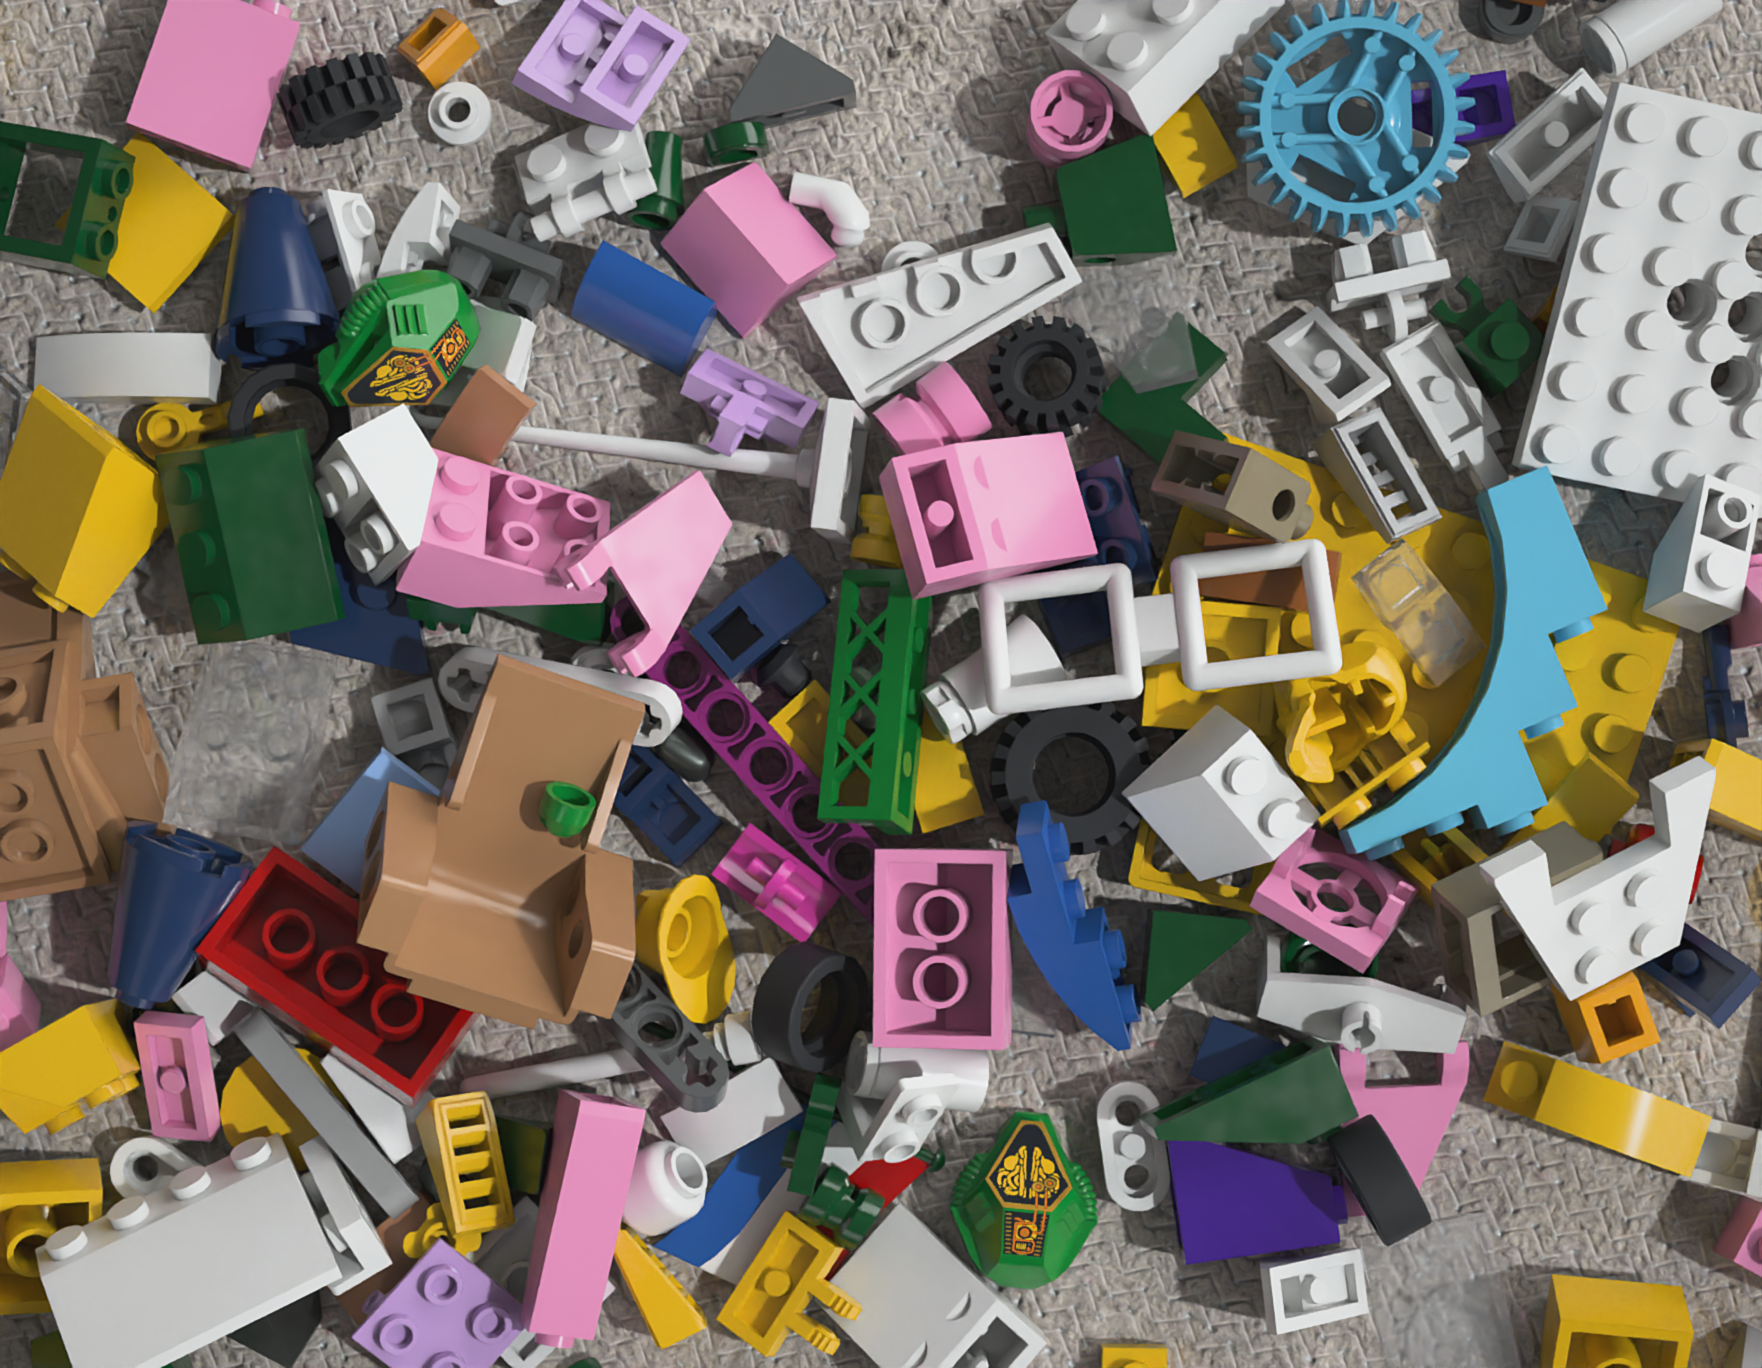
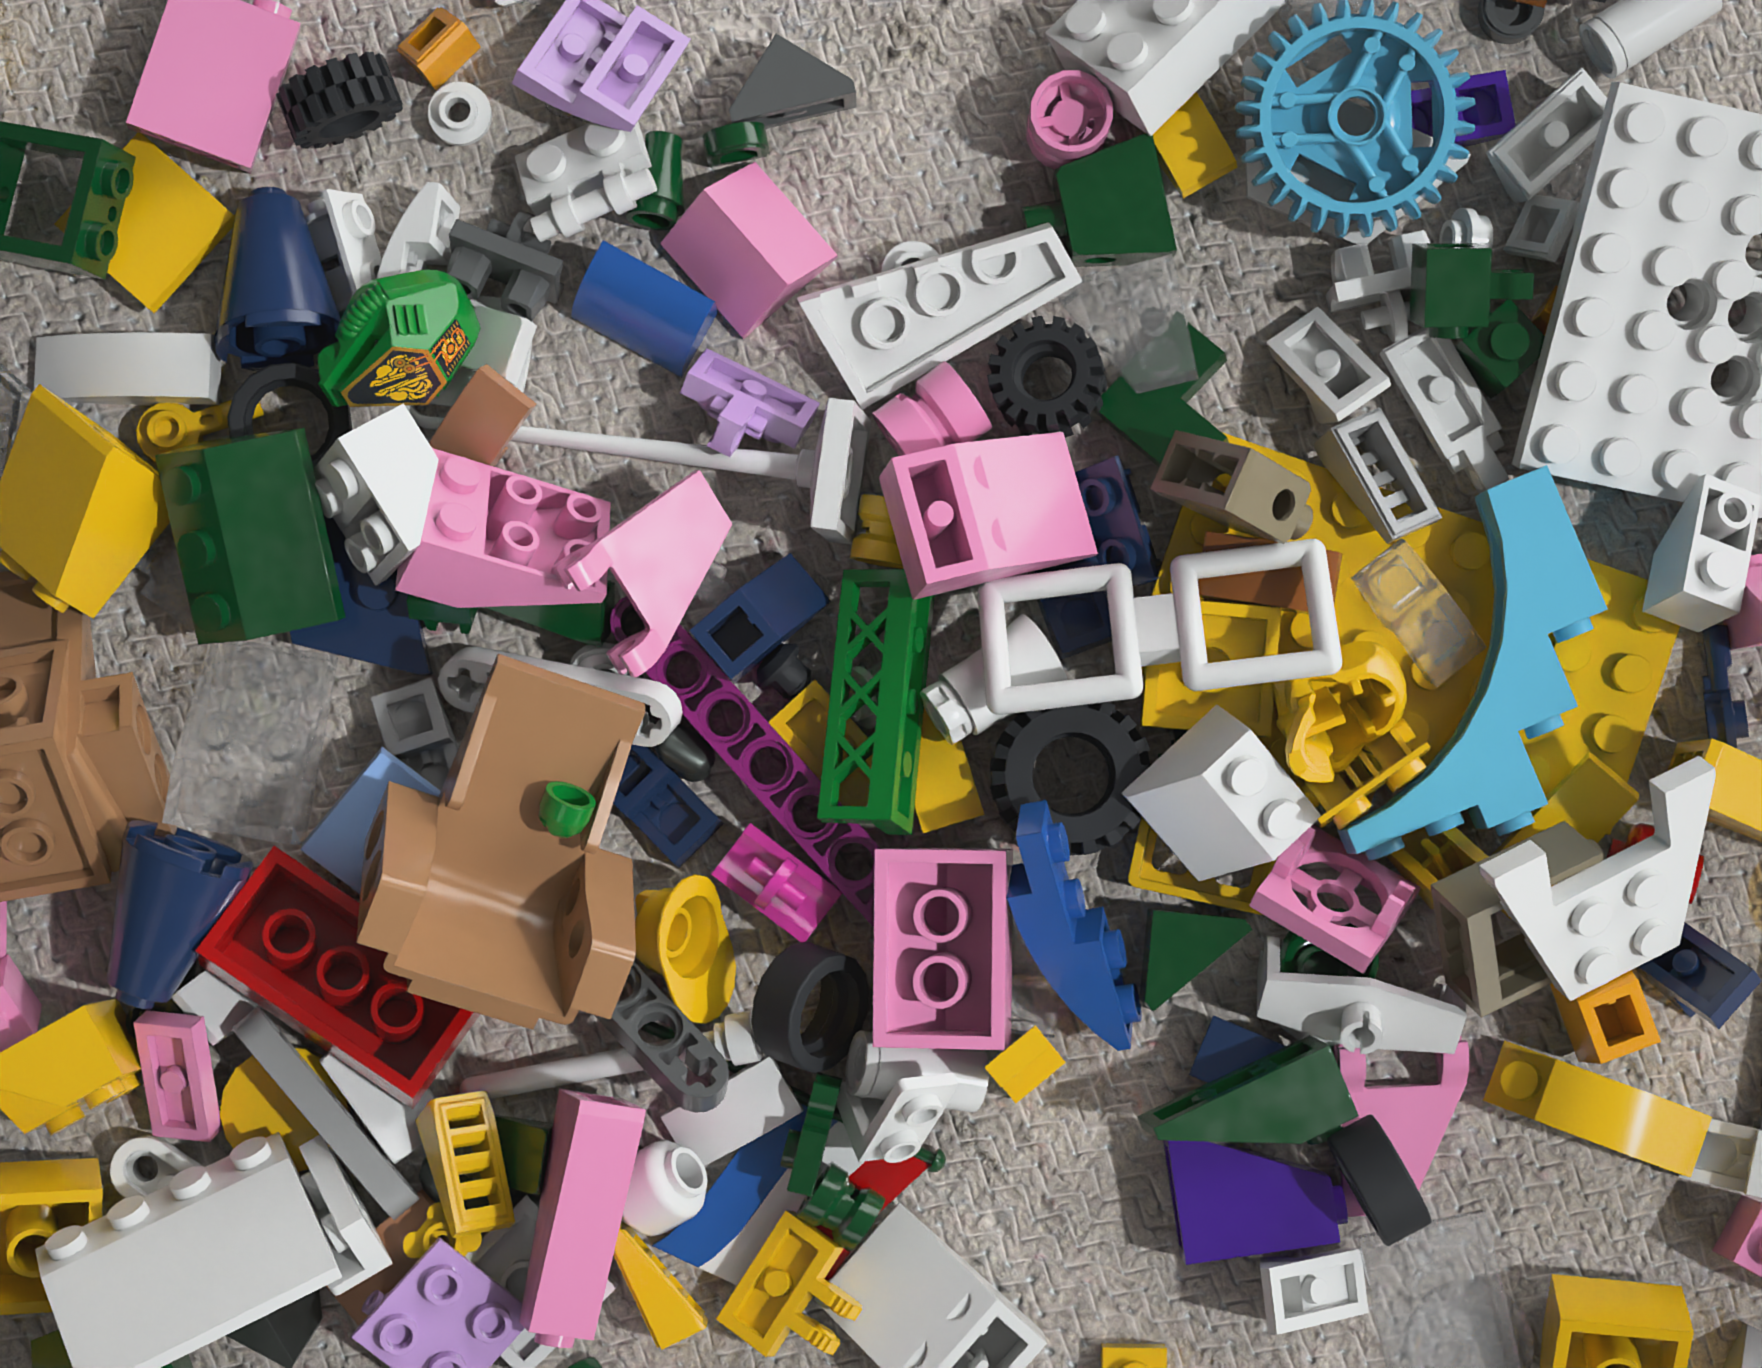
white arm [789,172,870,248] -> none
green helmet [949,1110,1098,1290] -> none
white plate [1095,1080,1170,1211] -> none
none -> yellow slope [984,1025,1066,1103]
none -> dark green brick [1410,243,1534,339]
none -> white plate [1439,208,1493,248]

